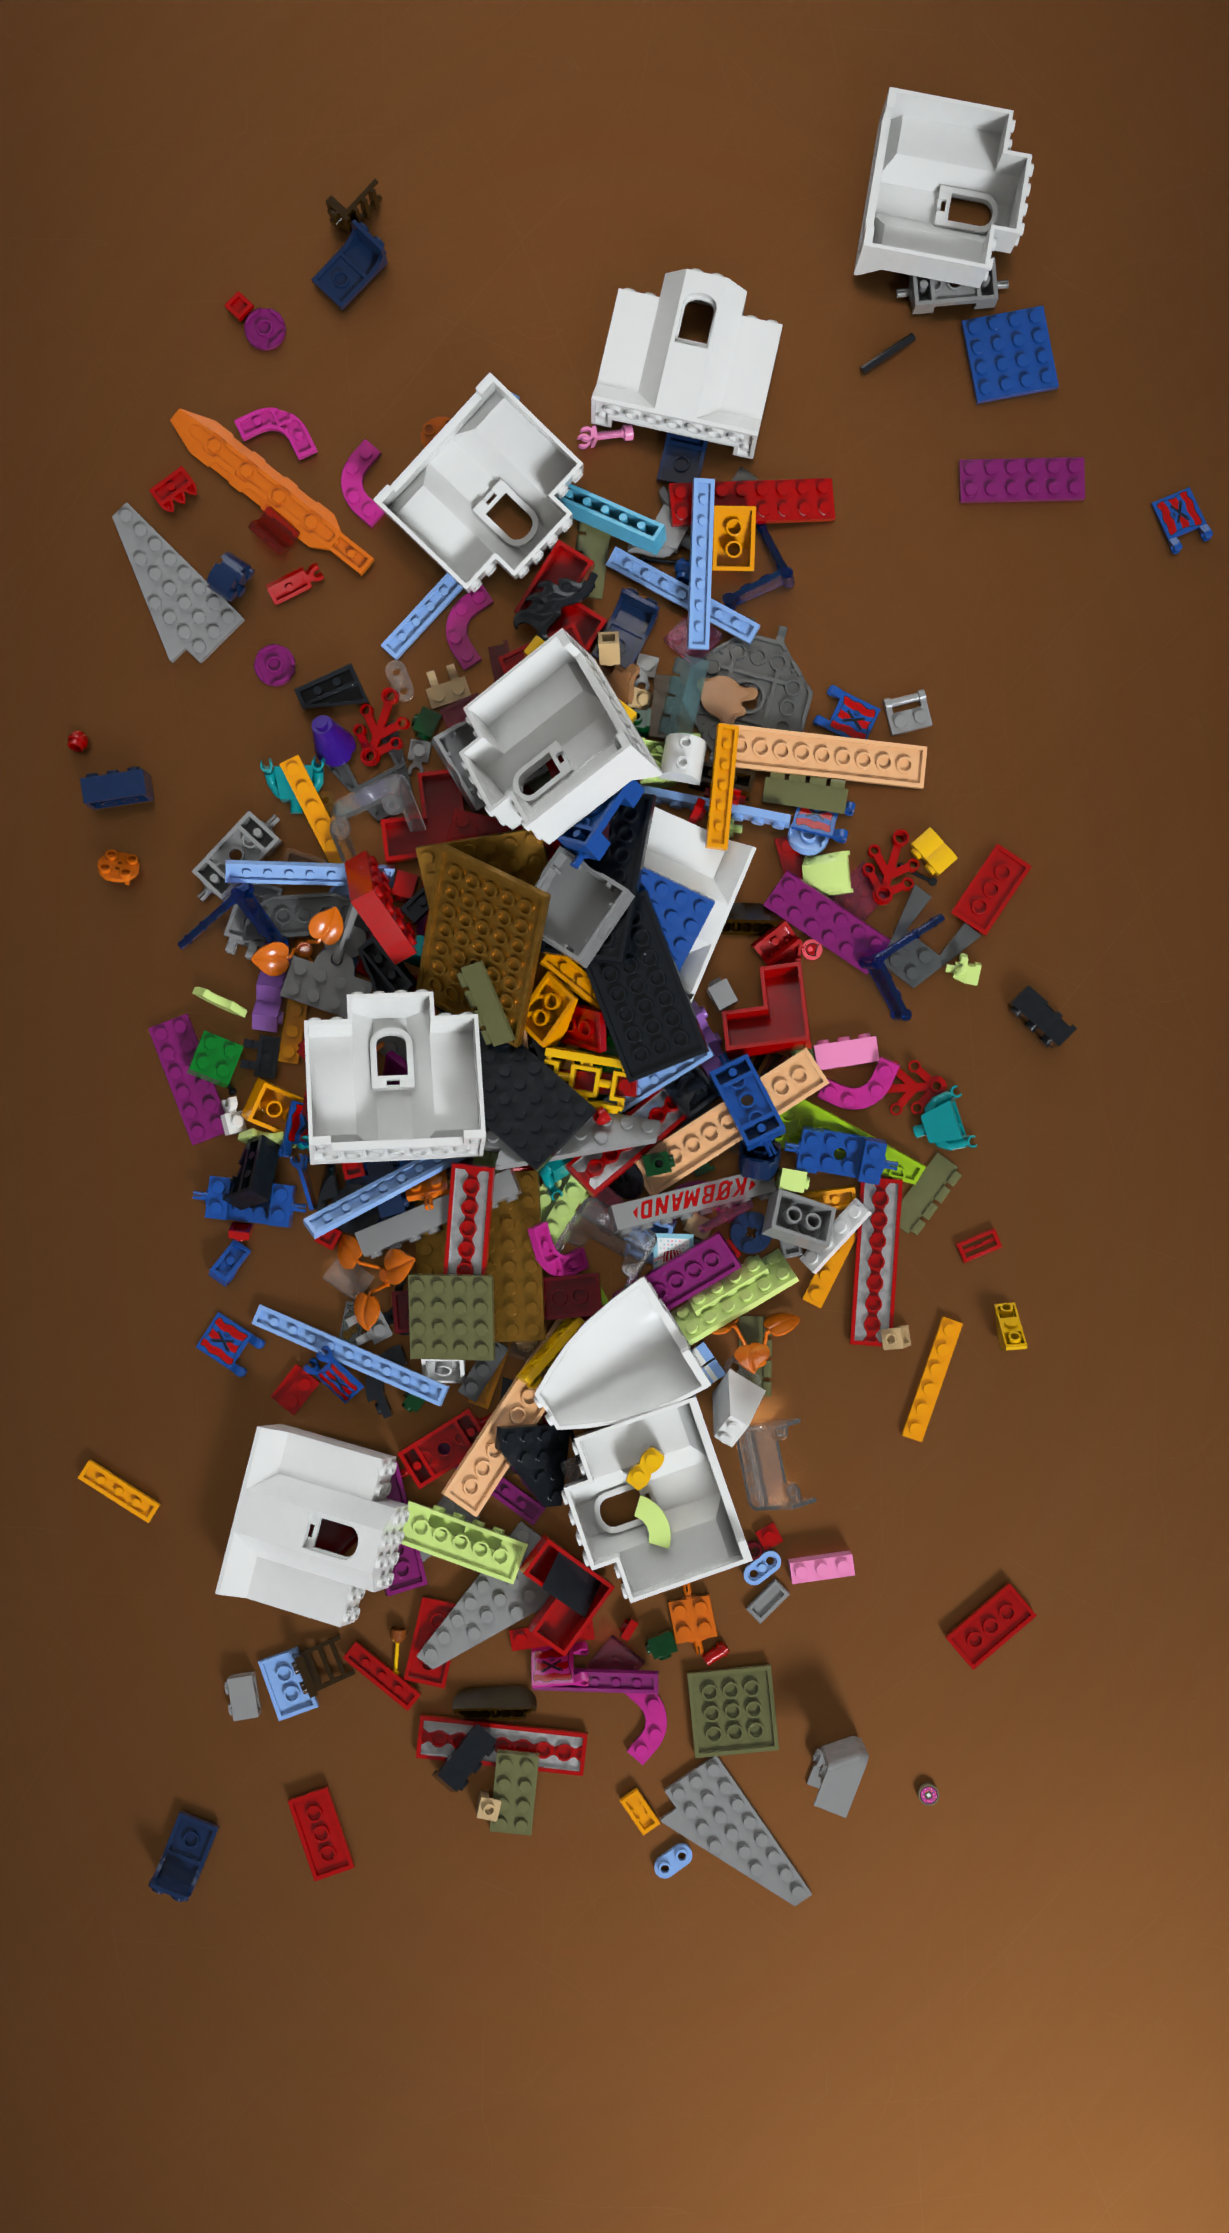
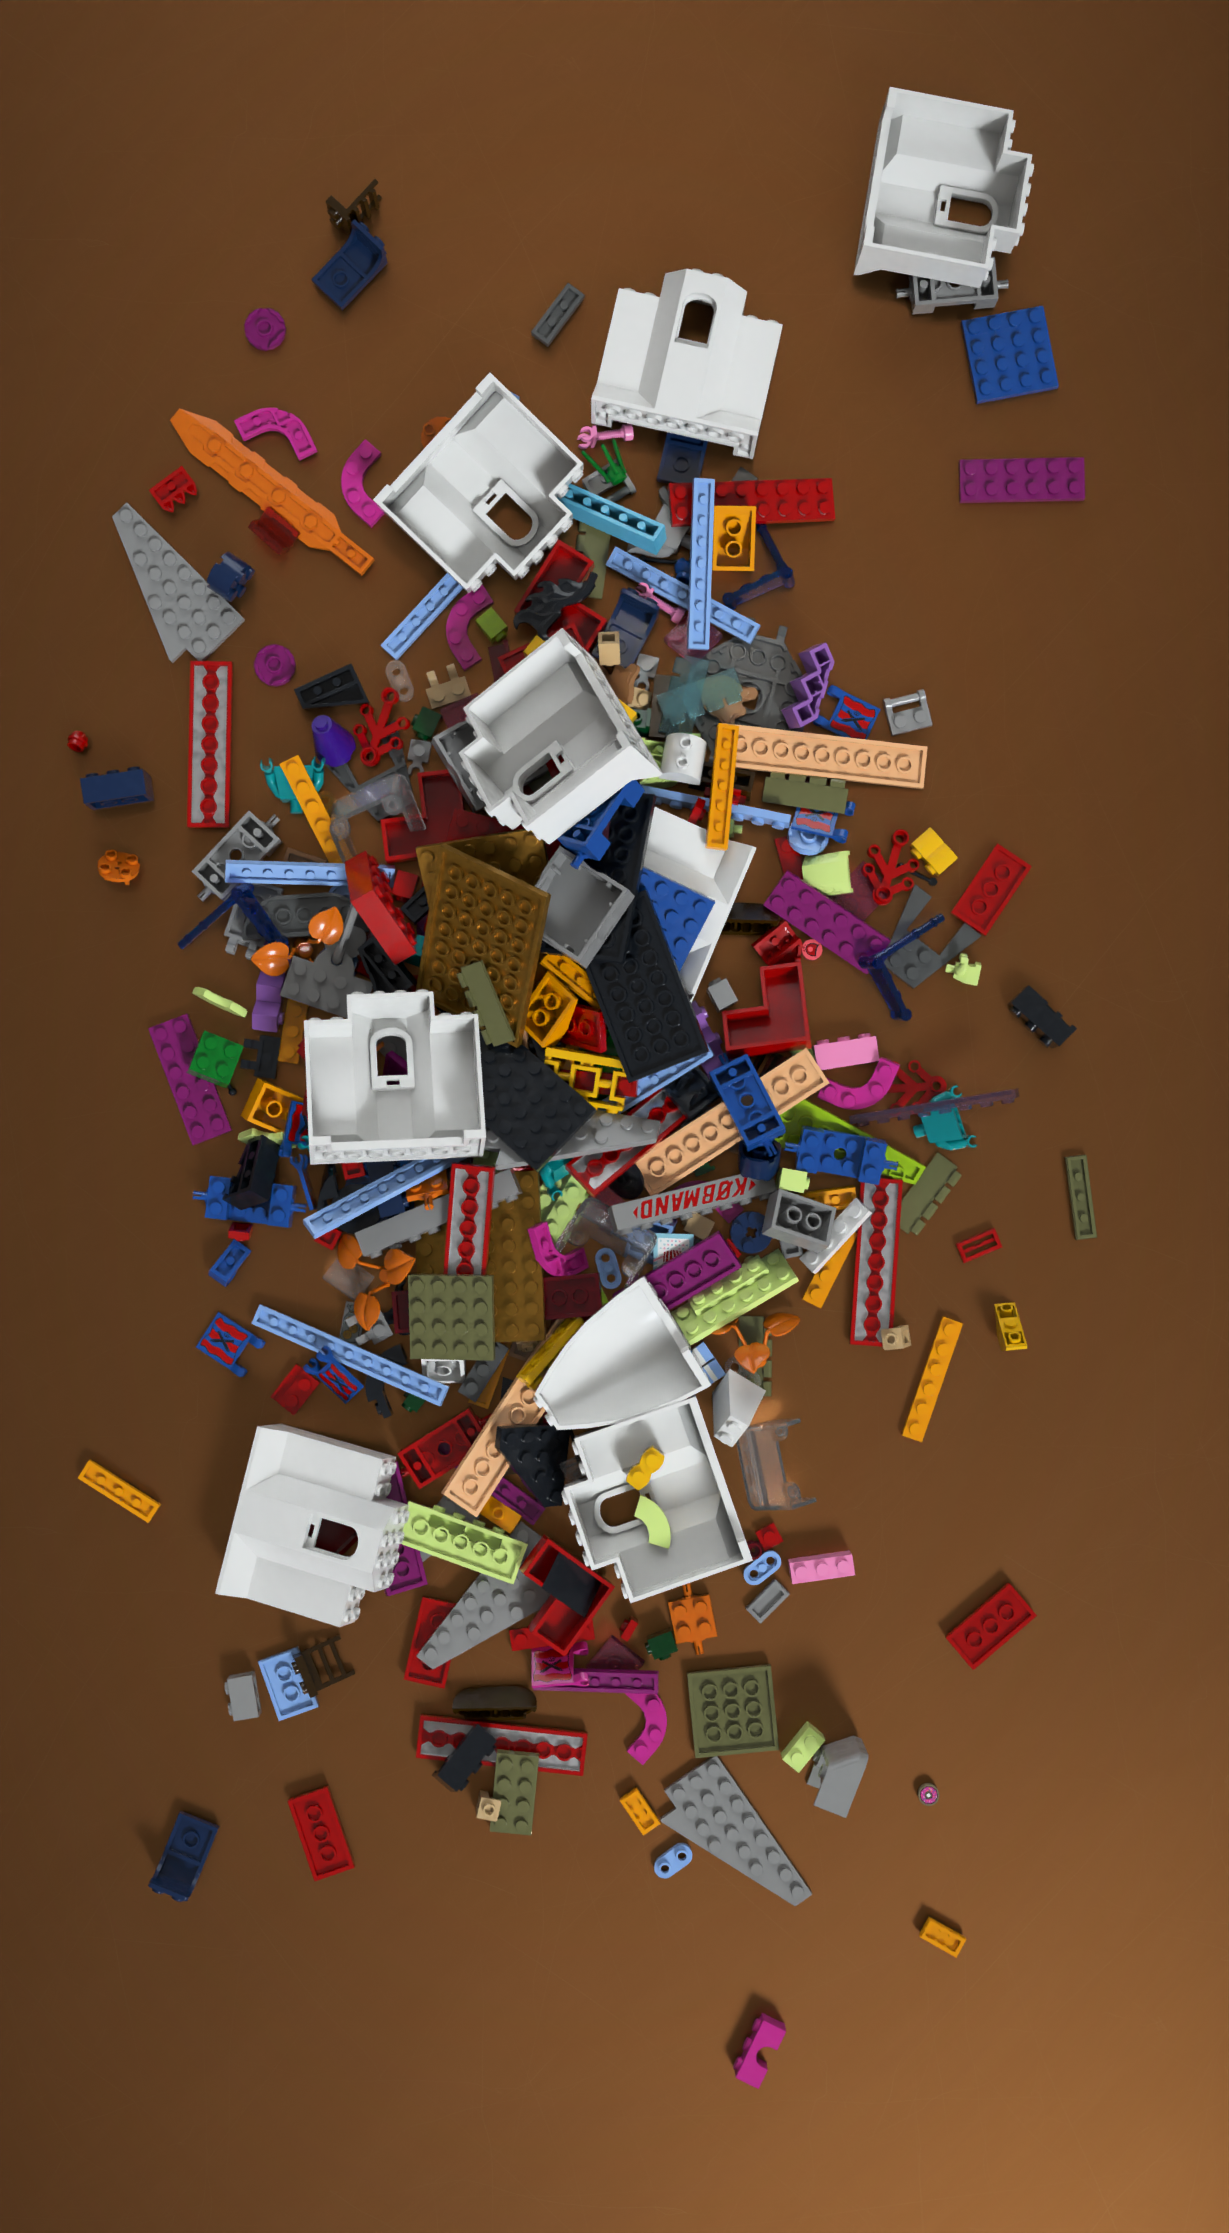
white plate [220,1096,247,1136] -> none
red plate [224,290,255,322] -> none
red plate [265,563,324,606] -> none
red plate [343,1640,421,1711] -> none
dark orange hinge [390,1626,407,1675] -> none
red hinge [593,1106,611,1125] -> none
dark green brick [642,1150,675,1177] -> none
clear pink plate [698,1200,754,1234] -> none
red pin [702,1641,730,1666] -> none
black bar [860,333,916,374] -> none
flag [1151,487,1213,554] -> none
none -> piece [187,661,233,829]
none -> lime brick [475,607,508,644]
none -> light orange plate [479,1496,522,1534]
none -> dark grey plate [531,283,585,347]
none -> green plant [581,439,627,486]
none -> light grey plate [582,458,637,503]
none -> light blue plate [595,1248,622,1289]
none -> bright pink bar [636,582,686,624]
none -> clear light blue windscreen [656,668,743,726]
none -> dark pink arch [733,2013,786,2089]
none -> medium lavender brick [781,642,835,729]
none -> yellowish green brick [781,1721,825,1773]
none -> clear purple plate [849,1088,1019,1127]
none -> light orange plate [919,1917,967,1958]
none -> olive tile [1064,1155,1097,1240]

